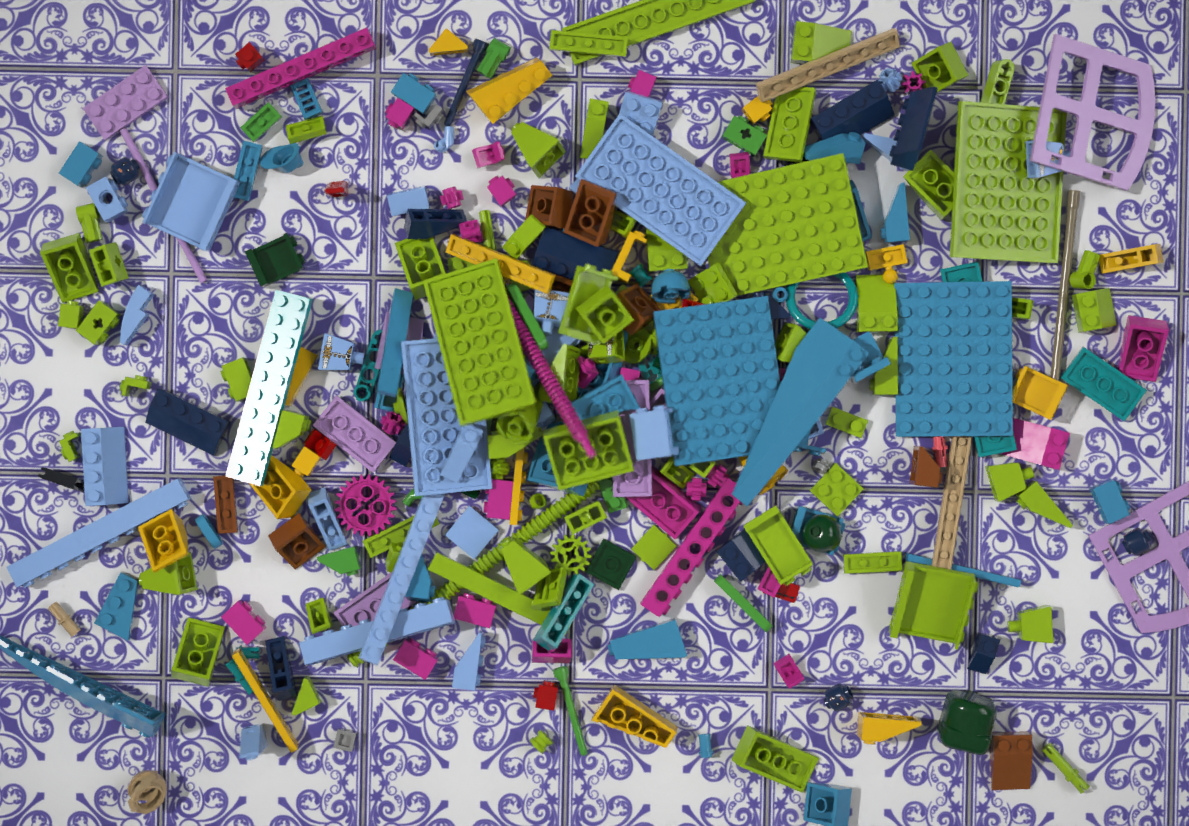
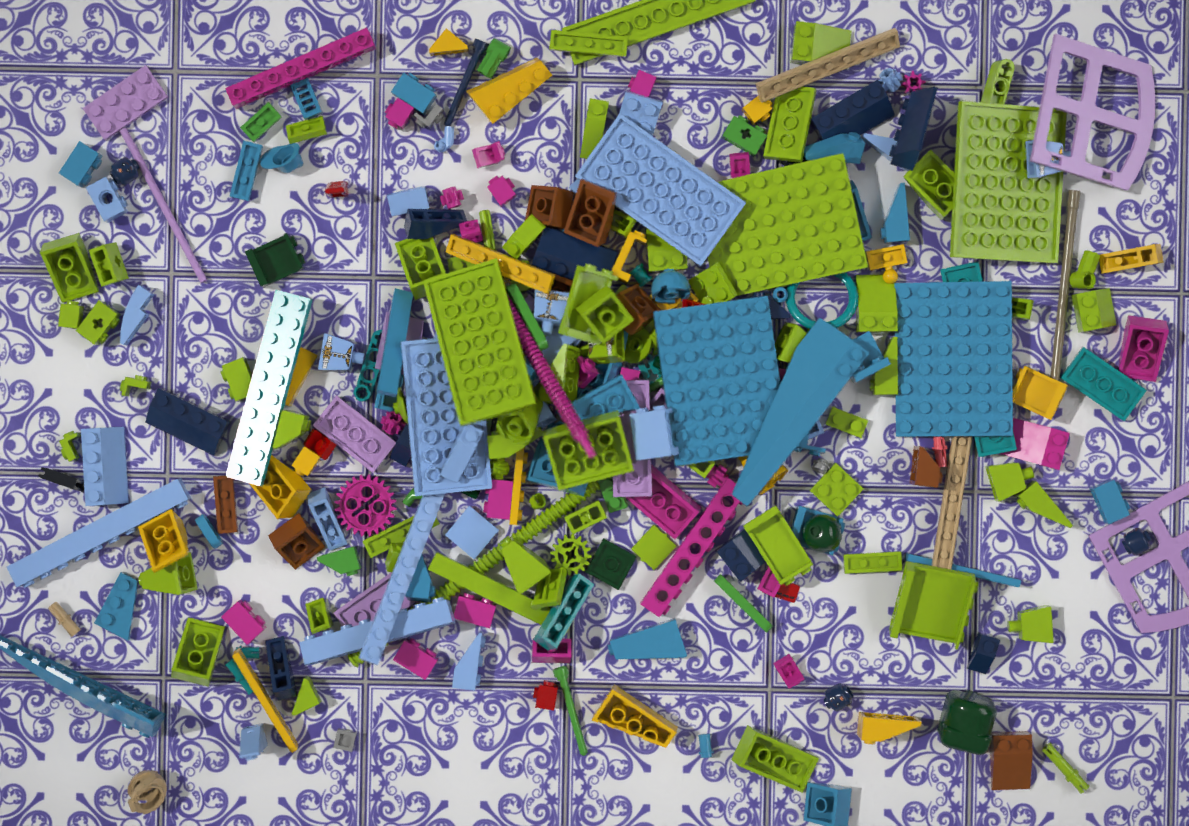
lime piece [76,203,103,243] -> none
light blue panel [142,152,241,252] -> none
red brick [235,42,265,73] -> none
lime slope [511,122,566,178] -> none
lime wheel [529,729,554,754] -> none
lime slope [660,456,694,489] -> none
dark pink gear [686,478,707,501] -> none
lime slope [911,42,969,93] -> none

